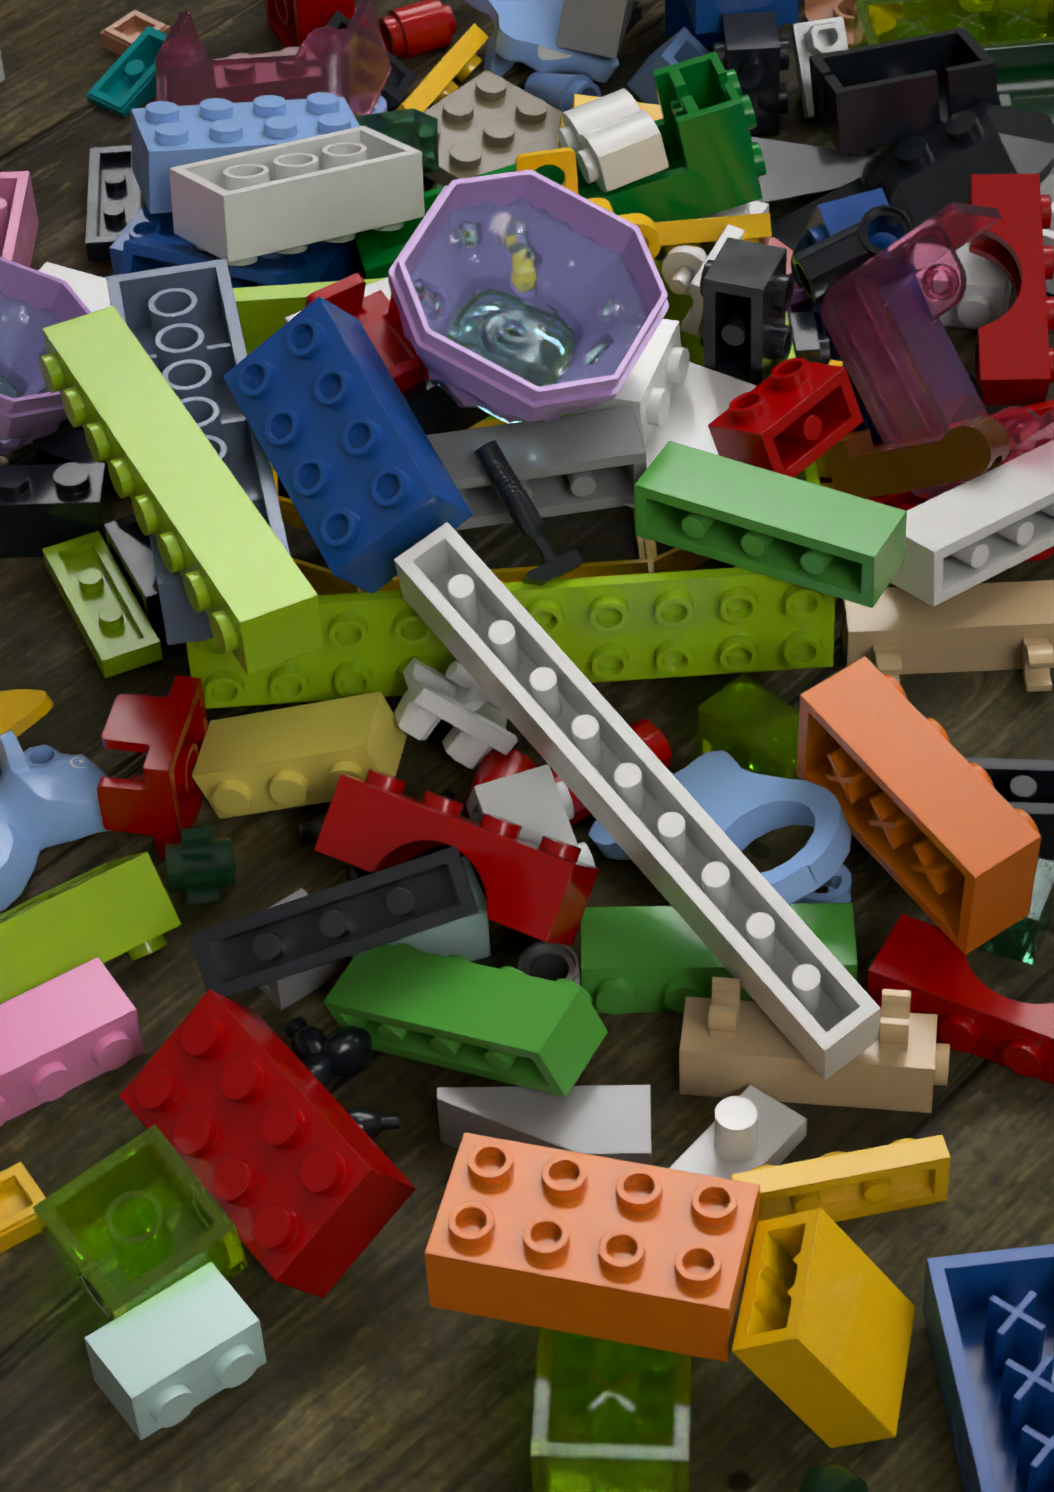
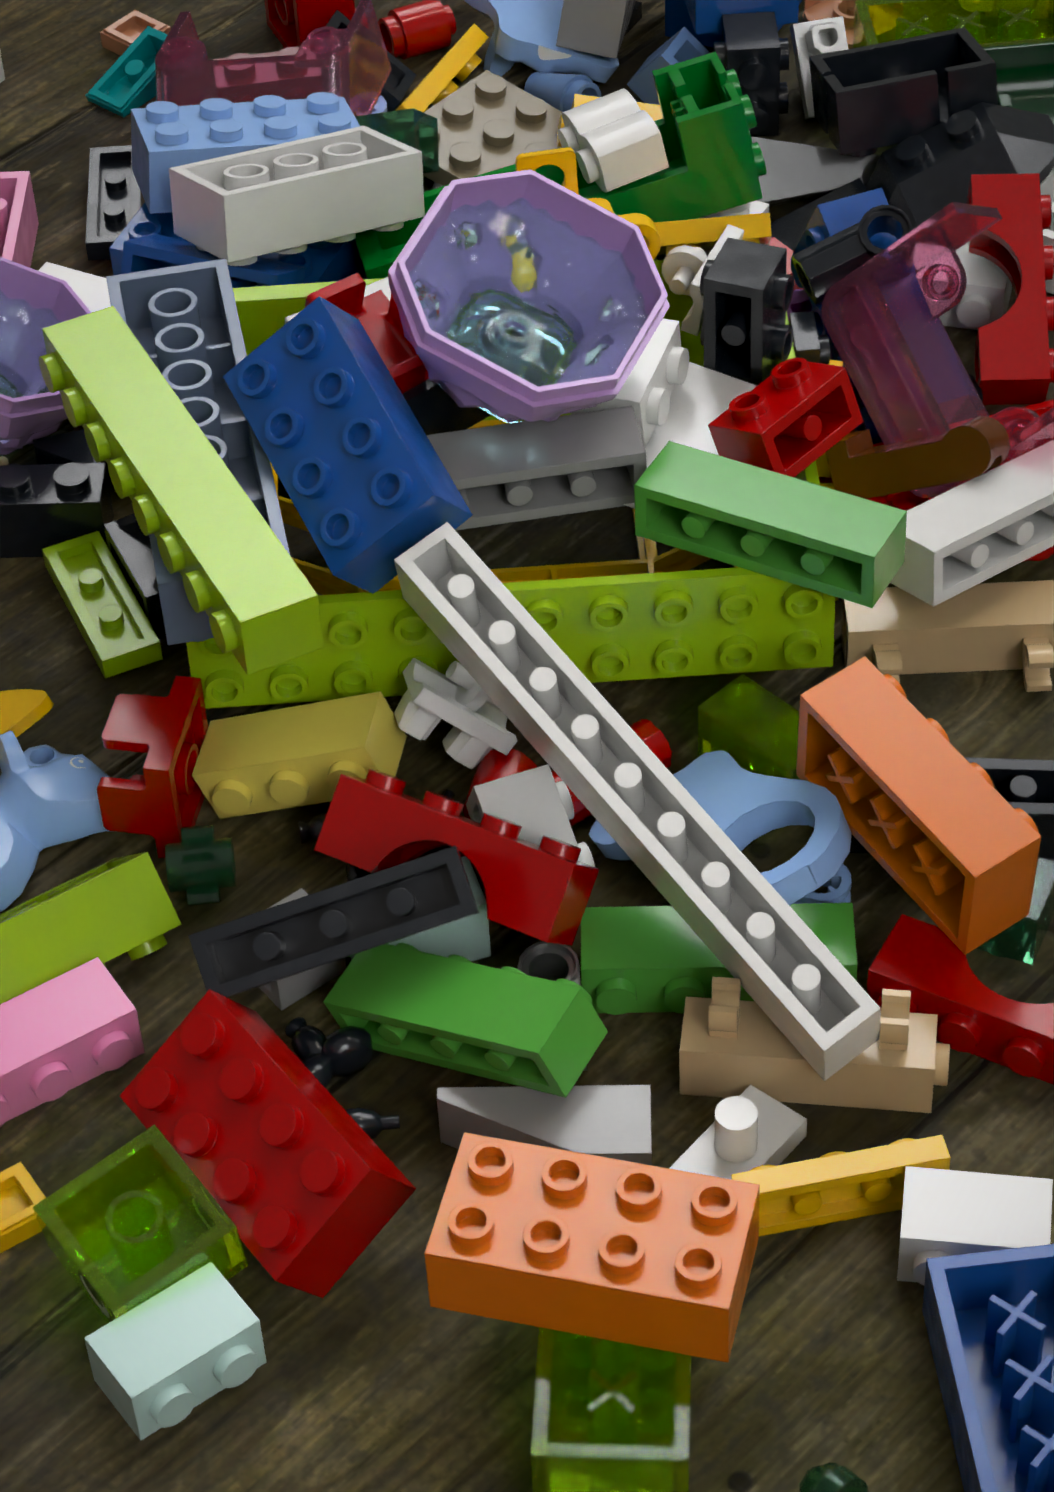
black piece [474,440,584,586] -> none
yellow brick [732,1208,916,1448] -> none
none -> white brick [897,1166,1053,1285]

